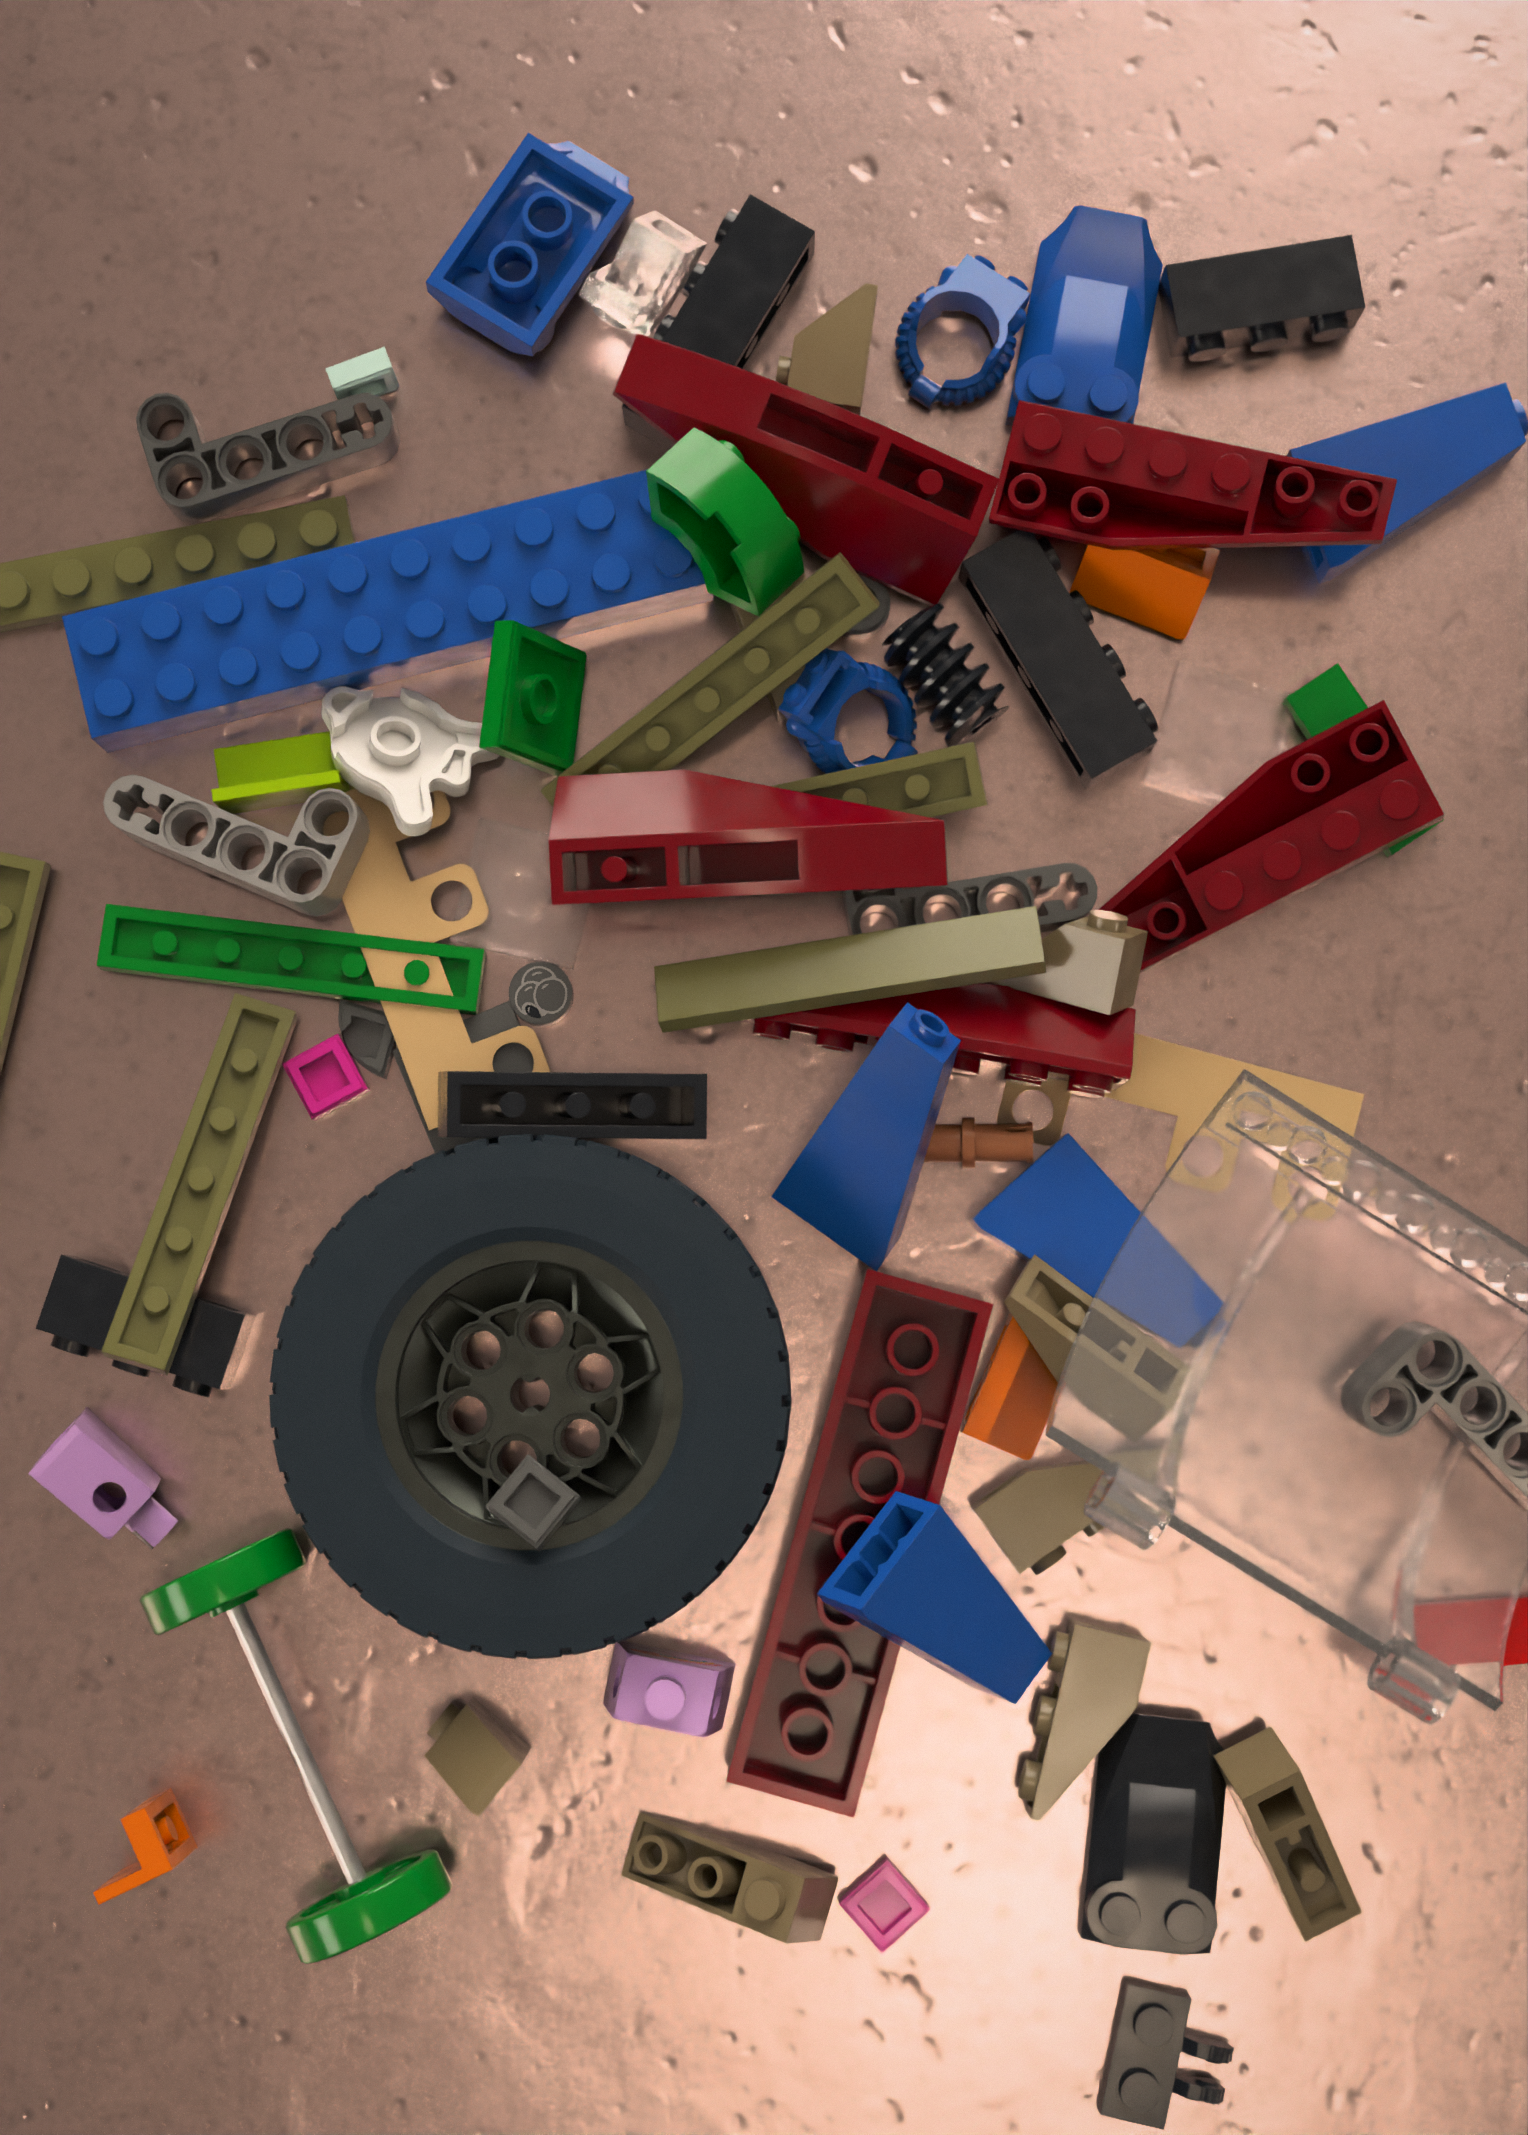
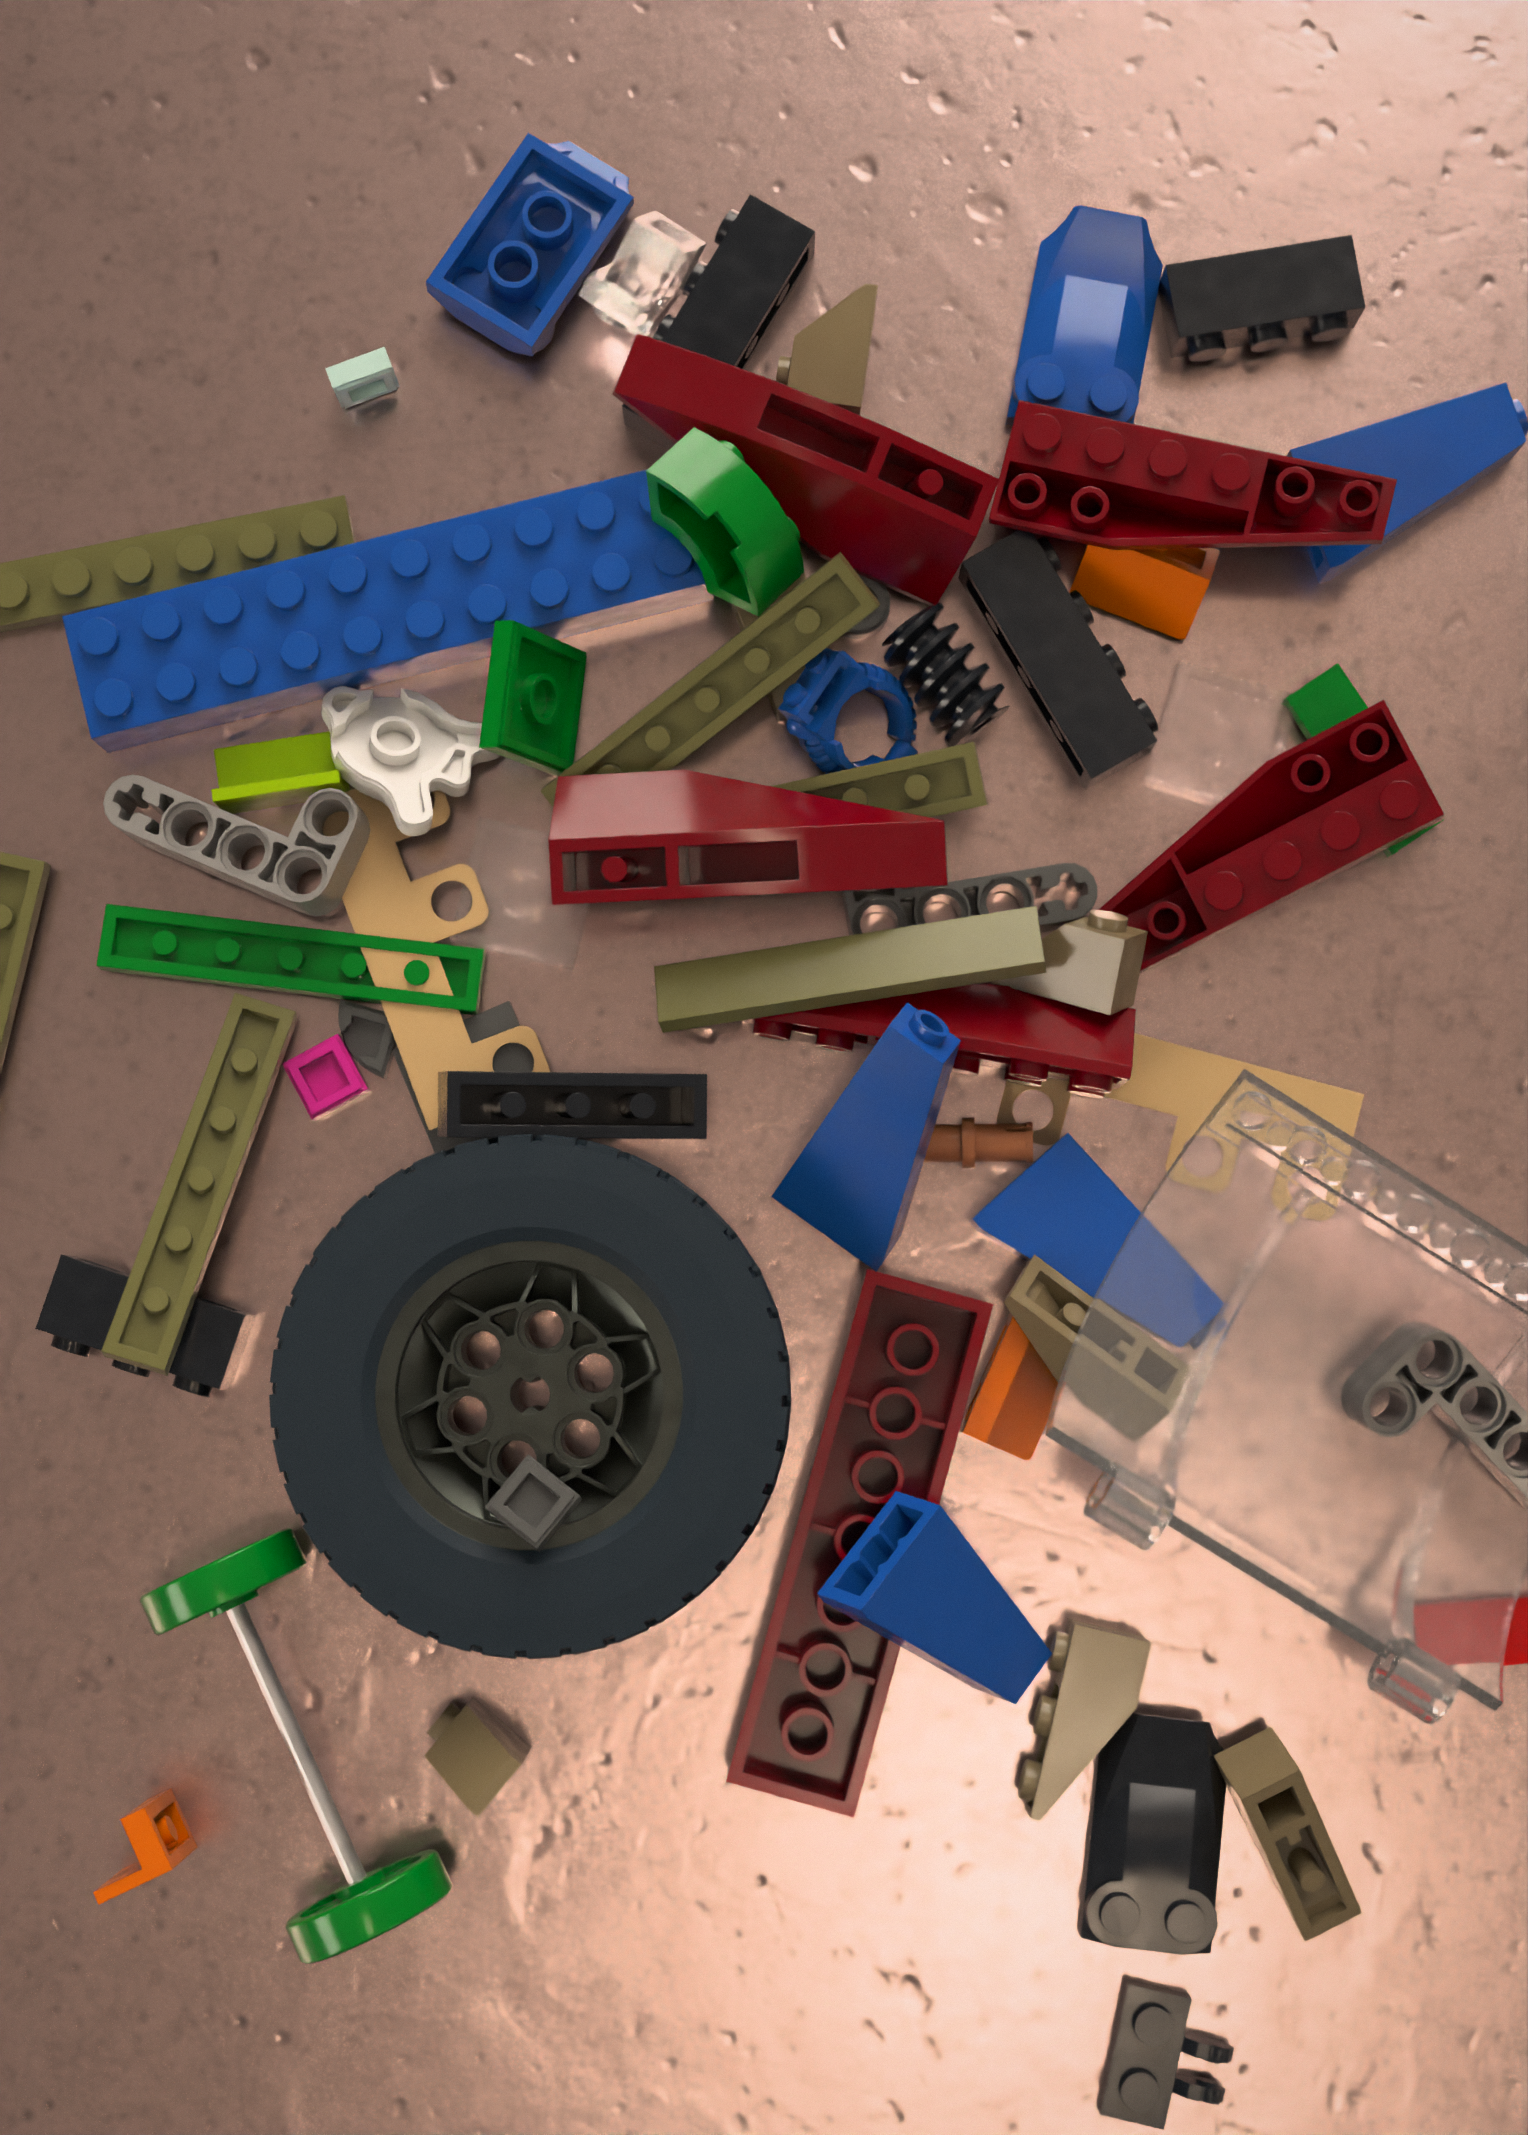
lavender torso [28,1407,178,1550] -> none
dark grey beam [136,393,400,524] -> none
dark grey tile [509,962,574,1027] -> none
lavender torso [603,1641,736,1737] -> none
dark tan slope [621,1812,839,1944] -> none
dark pink tile [838,1856,931,1954] -> none
blue piece [895,254,1030,409] -> none
dark tan slope [970,1450,1179,1575] -> none

